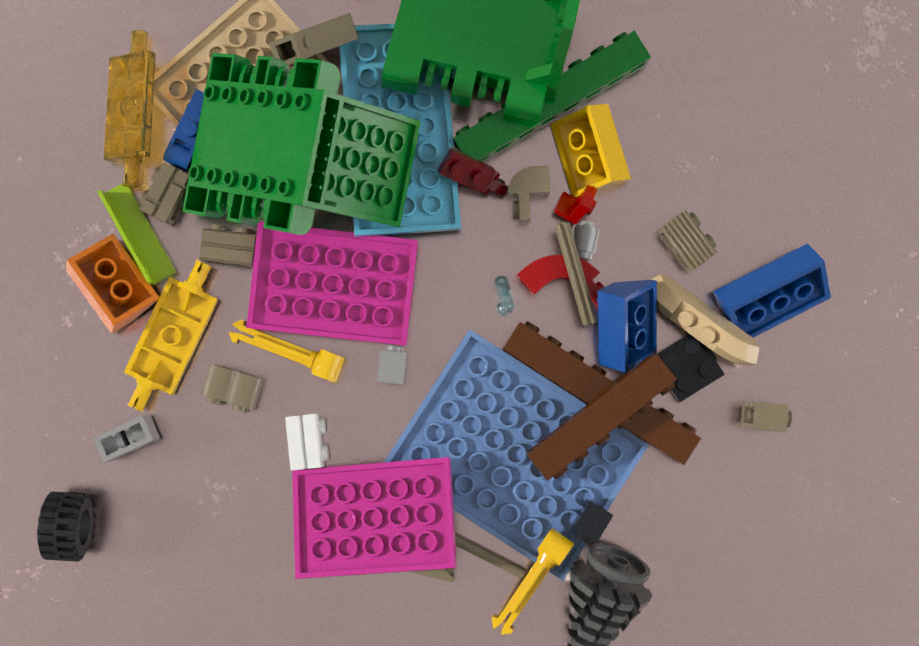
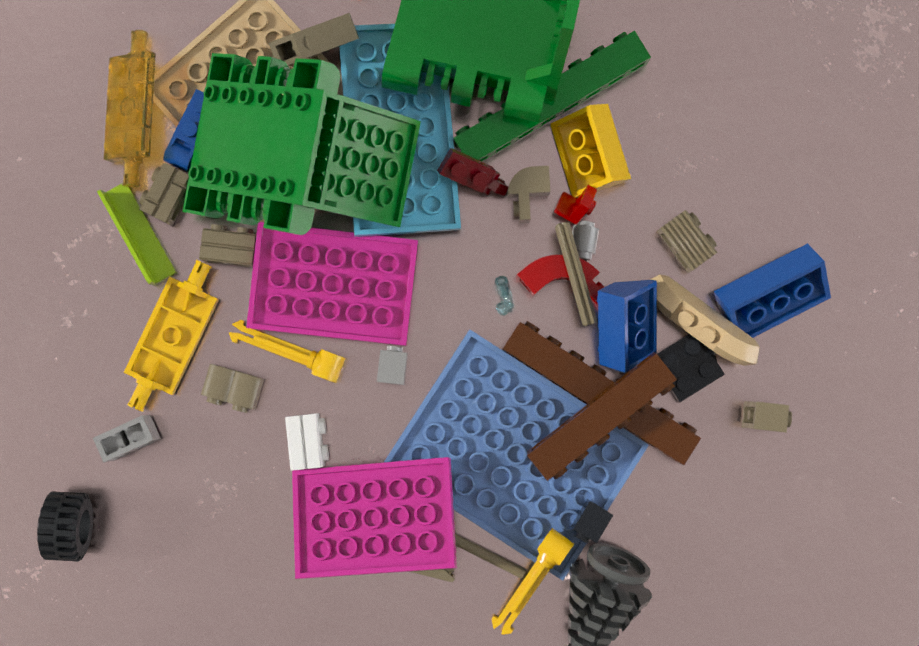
orange slope [66,234,160,334] -> none

